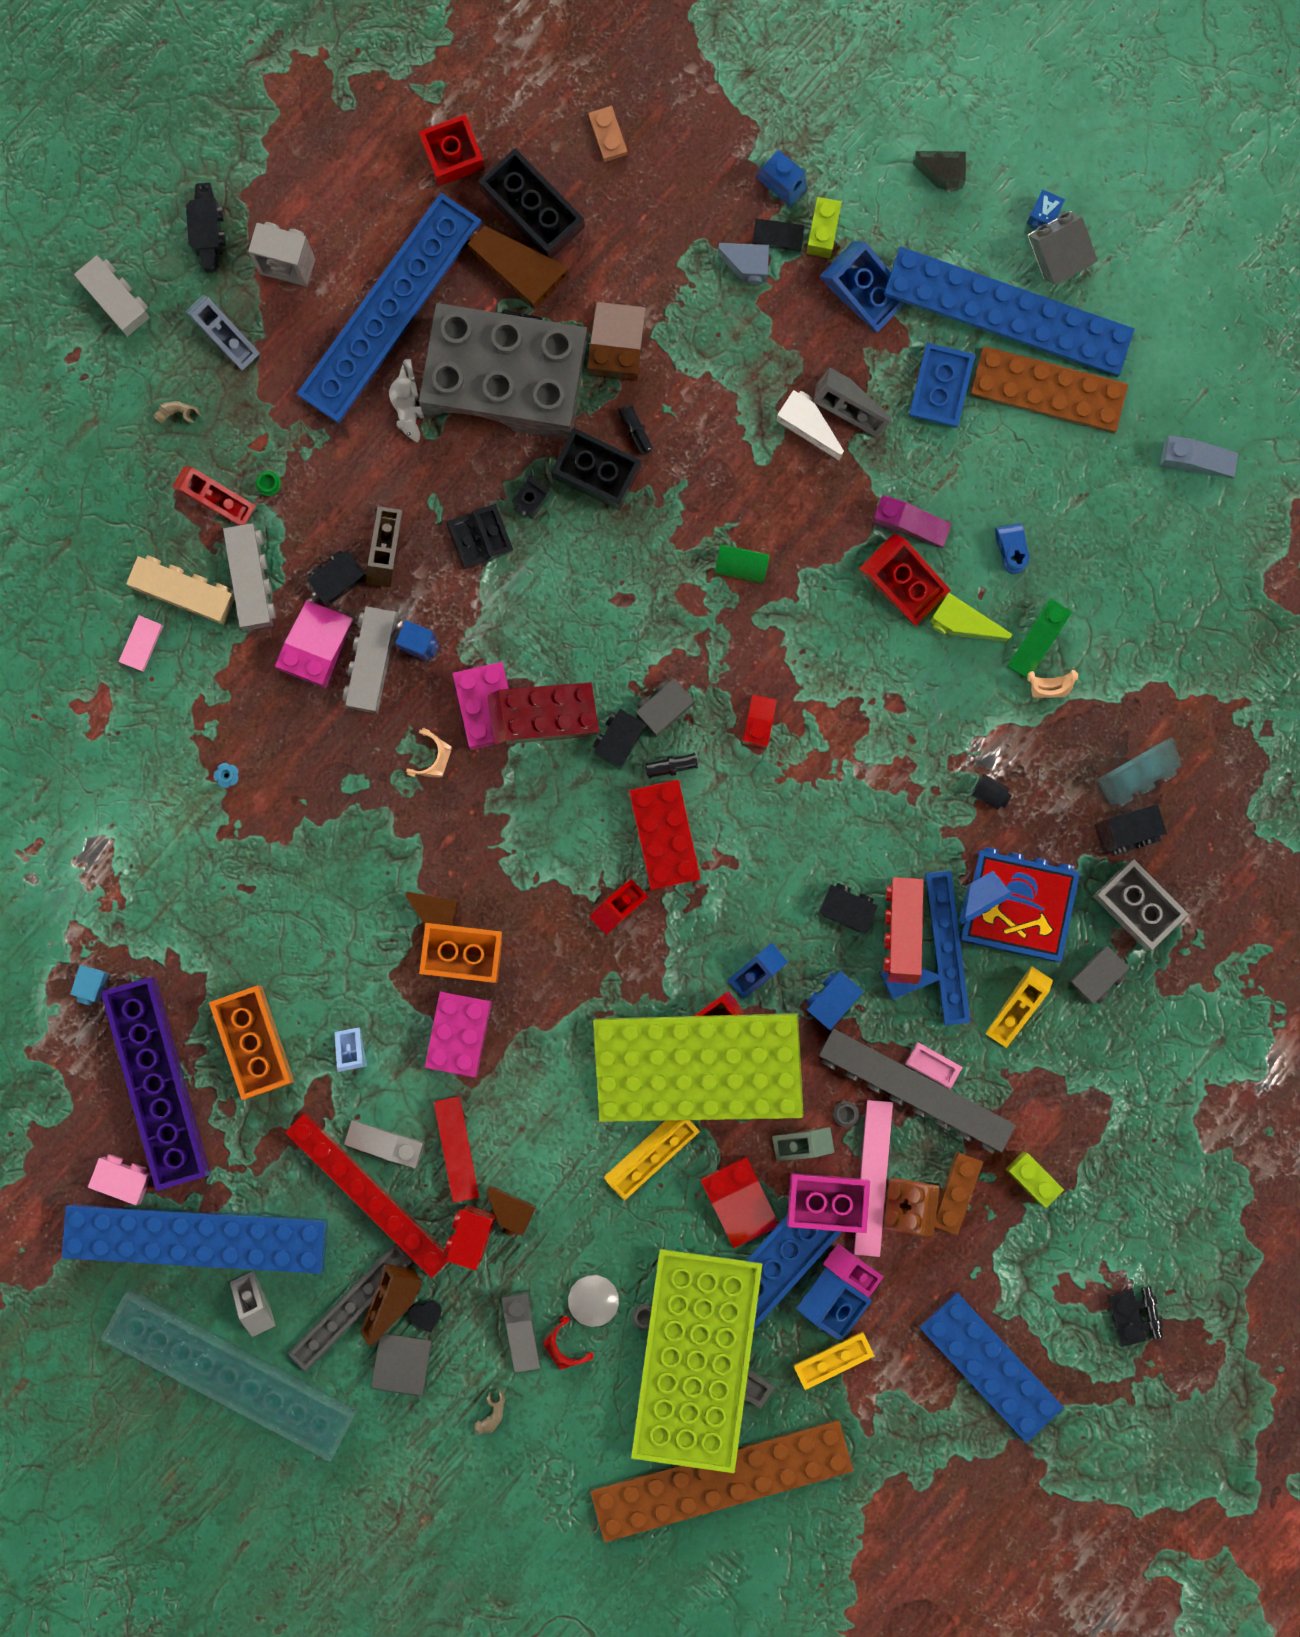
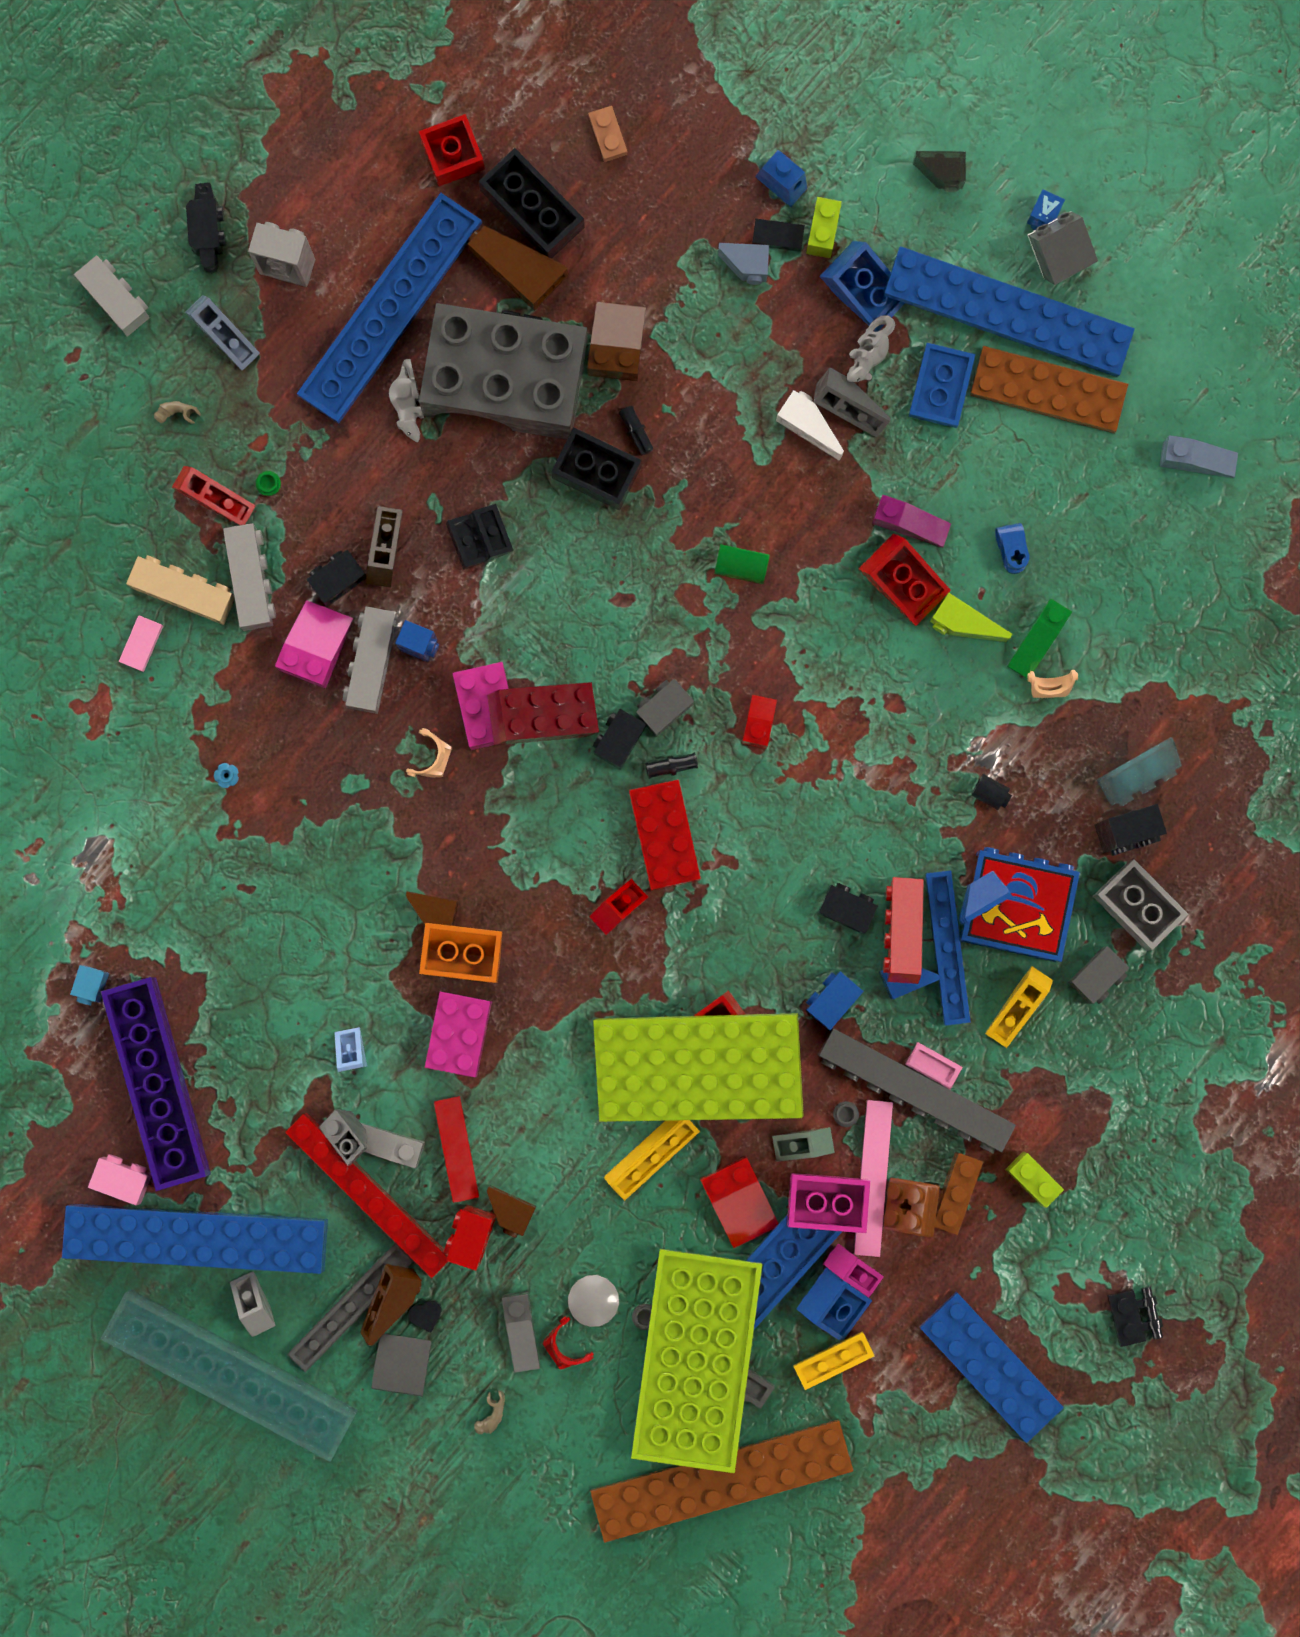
orange brick [209,985,295,1100] -> none
black brick [512,476,551,519] -> none
blue slope [728,943,788,999] -> none
none -> dark grey slope [319,1110,367,1166]
none -> light grey animal [847,315,895,382]

